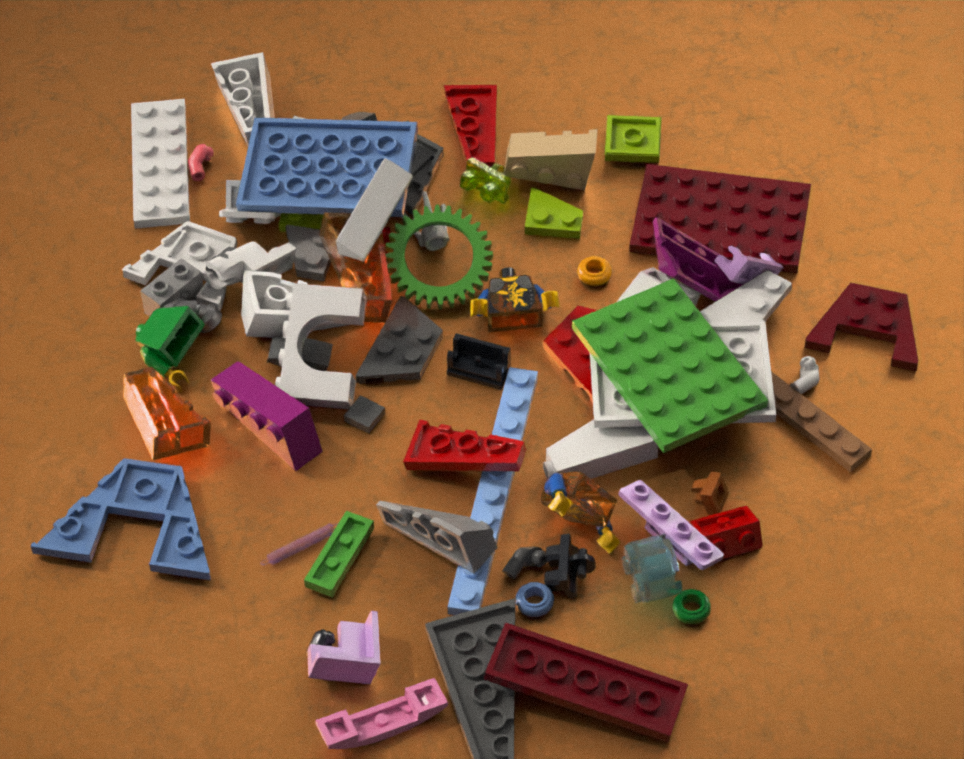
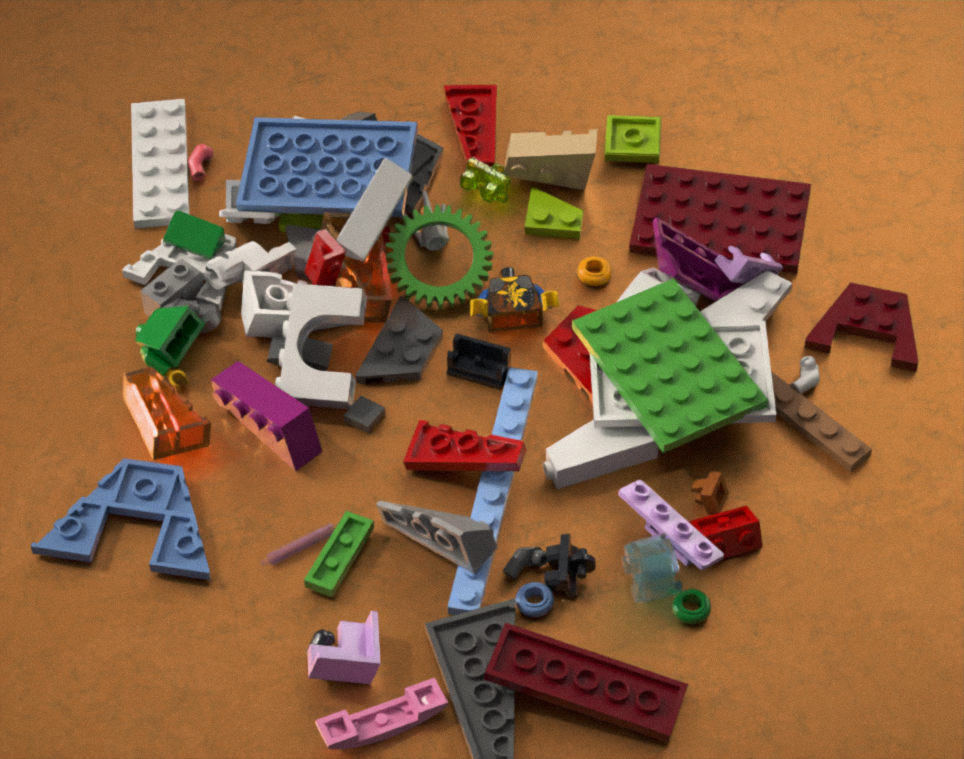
white wedge [211,52,275,146] -> none
torso [541,472,620,554] -> none
none -> green slope [163,210,226,259]
none -> red bracket [304,229,346,287]

